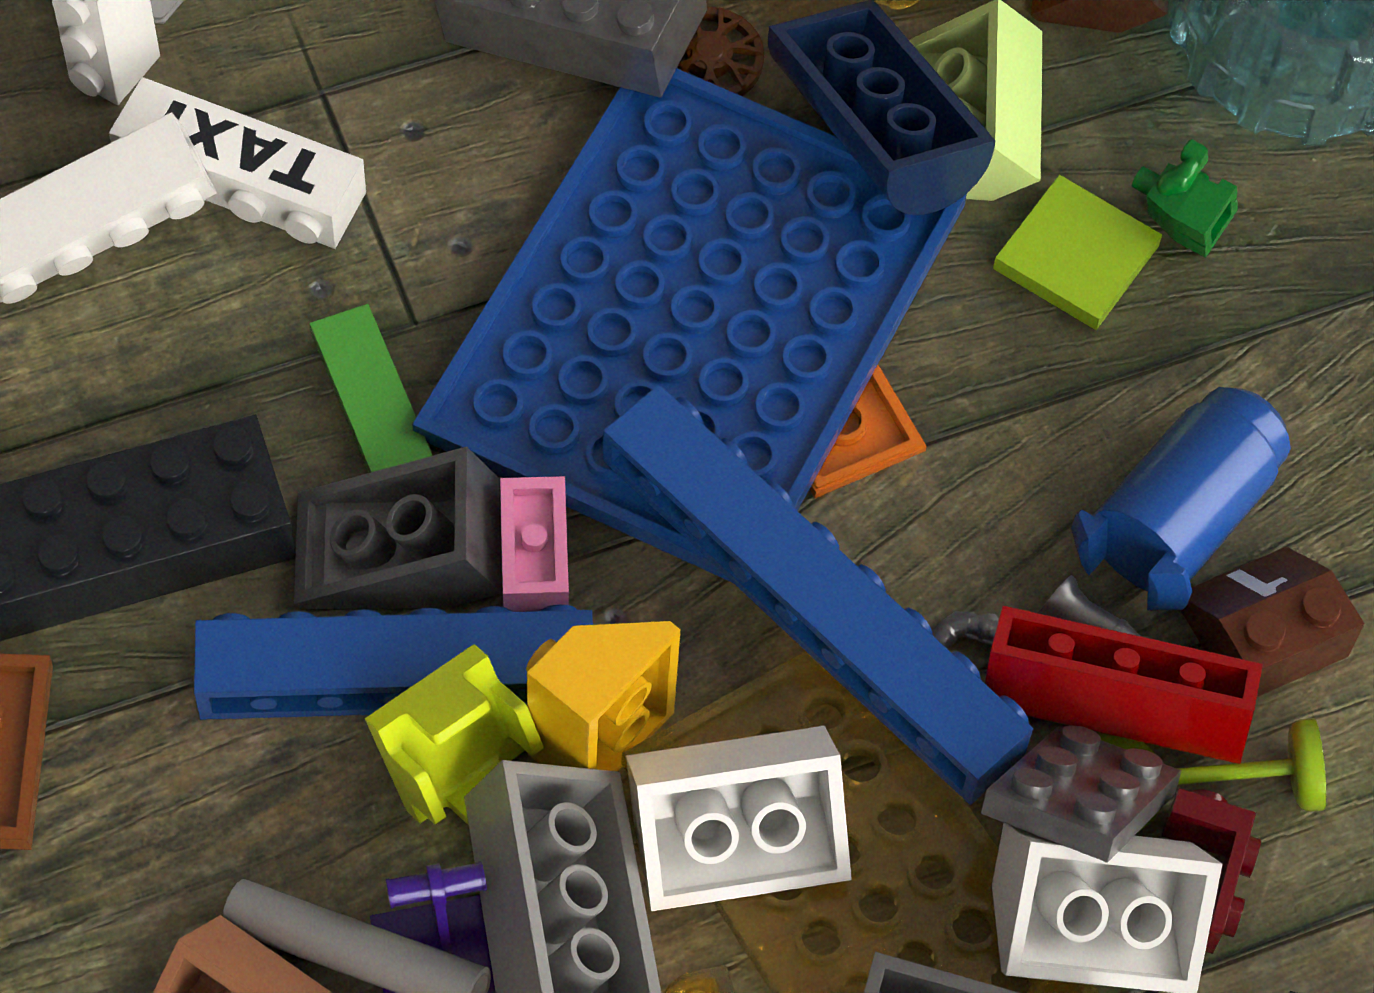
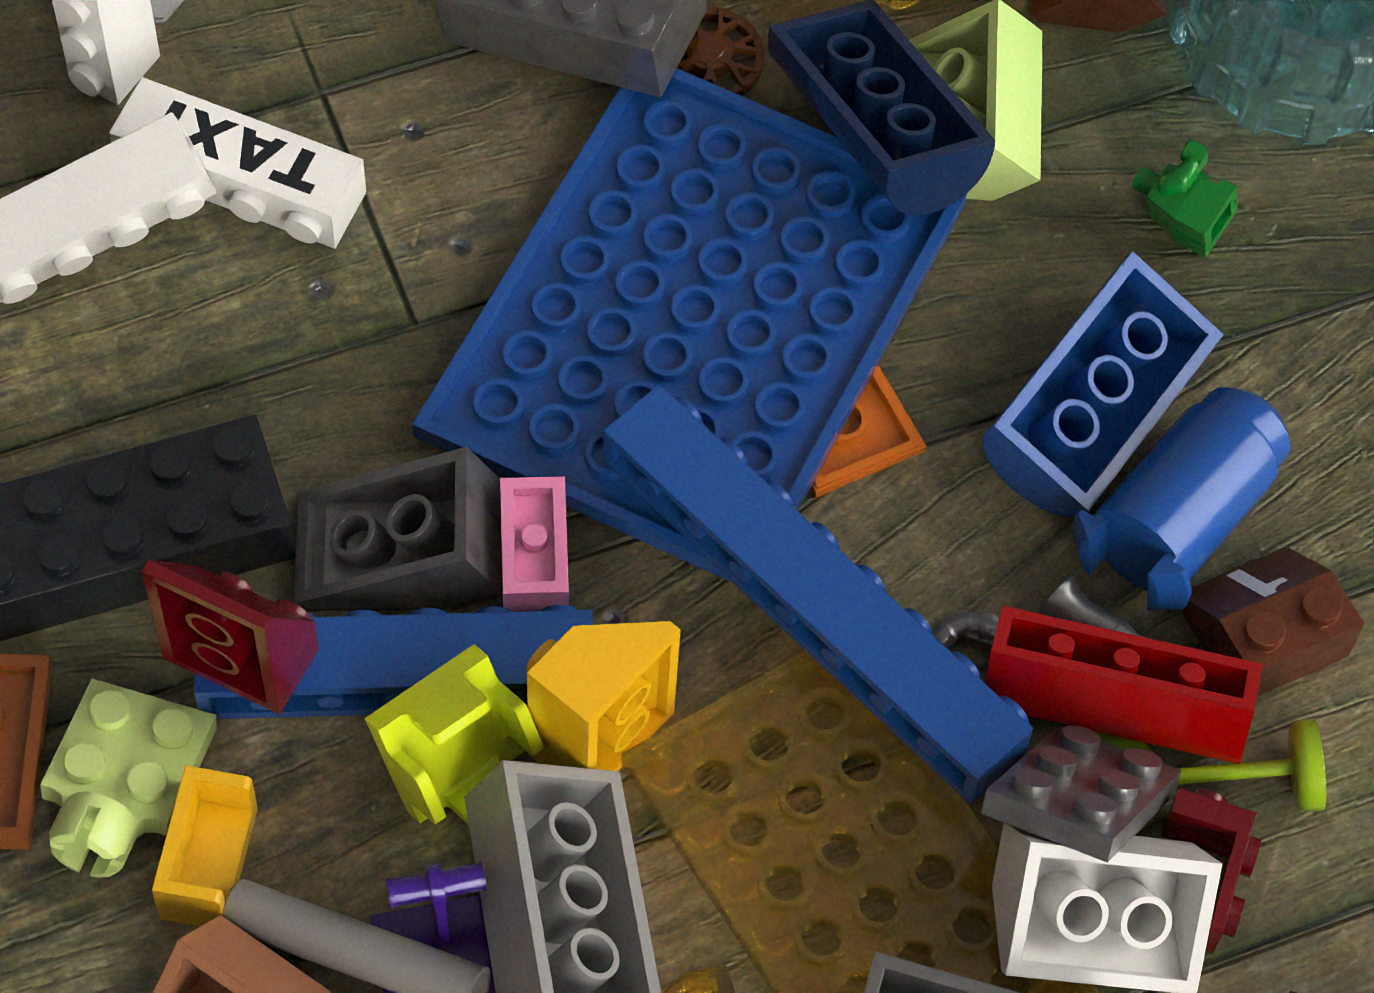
bright green tile [310,304,433,473] -> none
white slope [626,726,852,911] -> none
lime tile [993,174,1162,330] -> none
none -> yellowish green plate [40,678,217,878]
none -> dark red slope [142,560,319,714]
none -> yellow panel [152,765,258,927]
none -> blue brick [983,251,1224,517]

